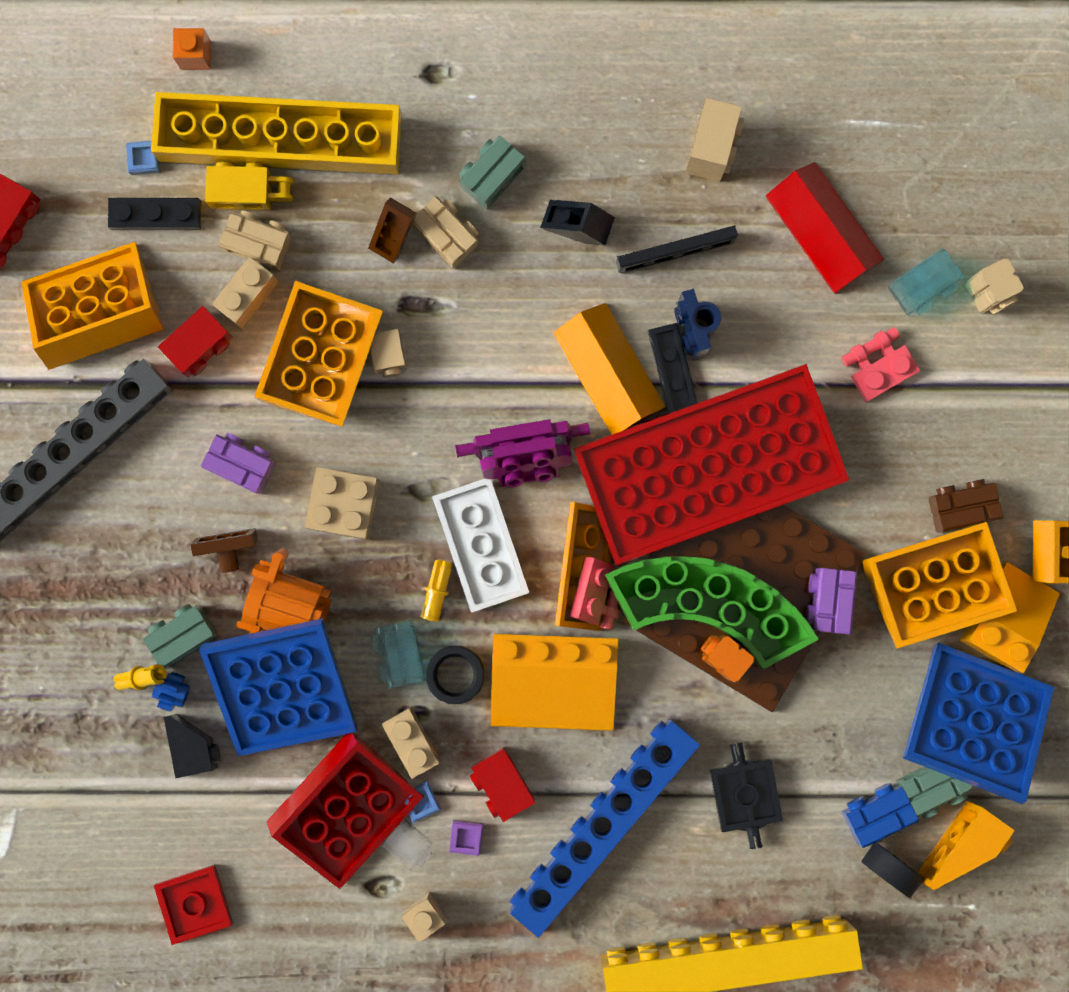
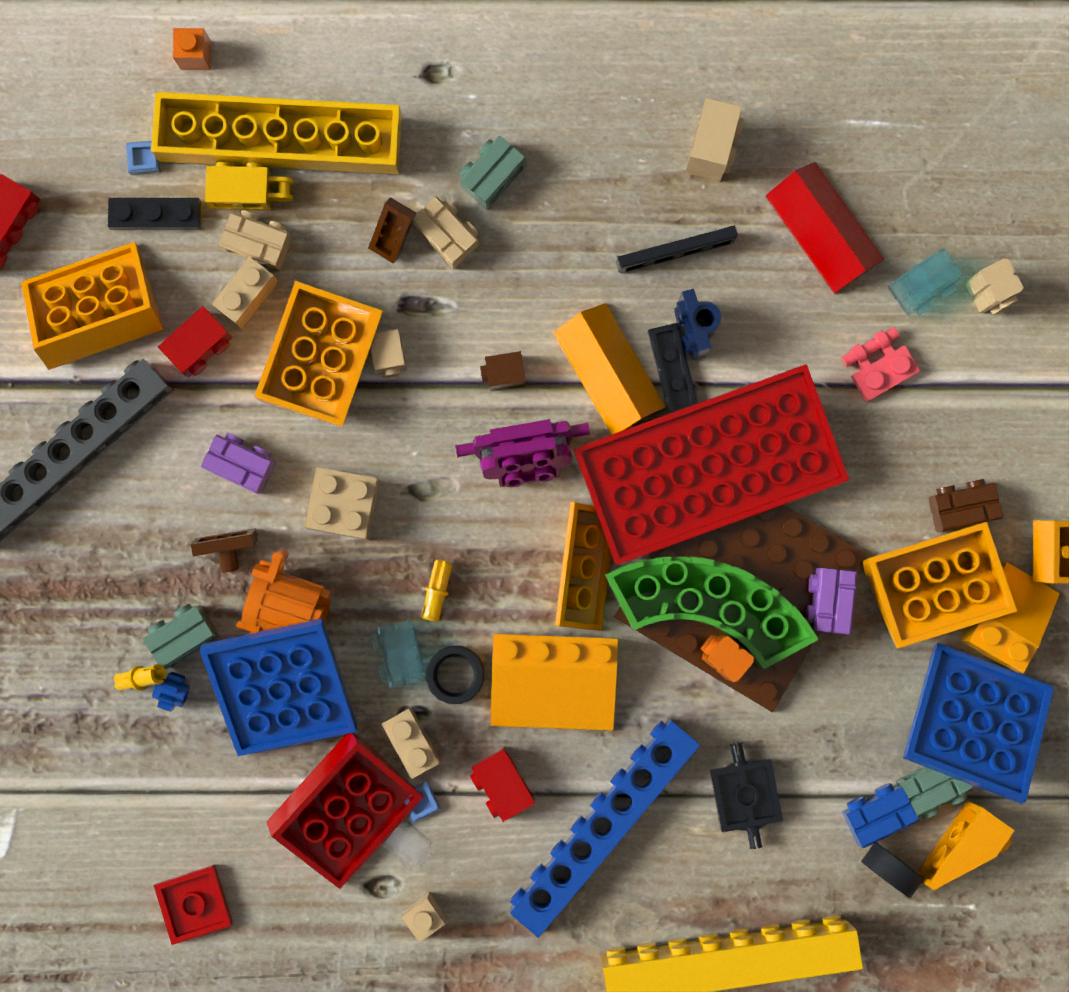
black slope [163,714,221,779] -> none
white plate [432,479,529,613] -> none
medium lavender tile [449,820,484,856] -> none
black slope [540,200,615,246] -> none
coral plate [570,557,620,630] -> none
none -> reddish brown brick [480,351,526,391]

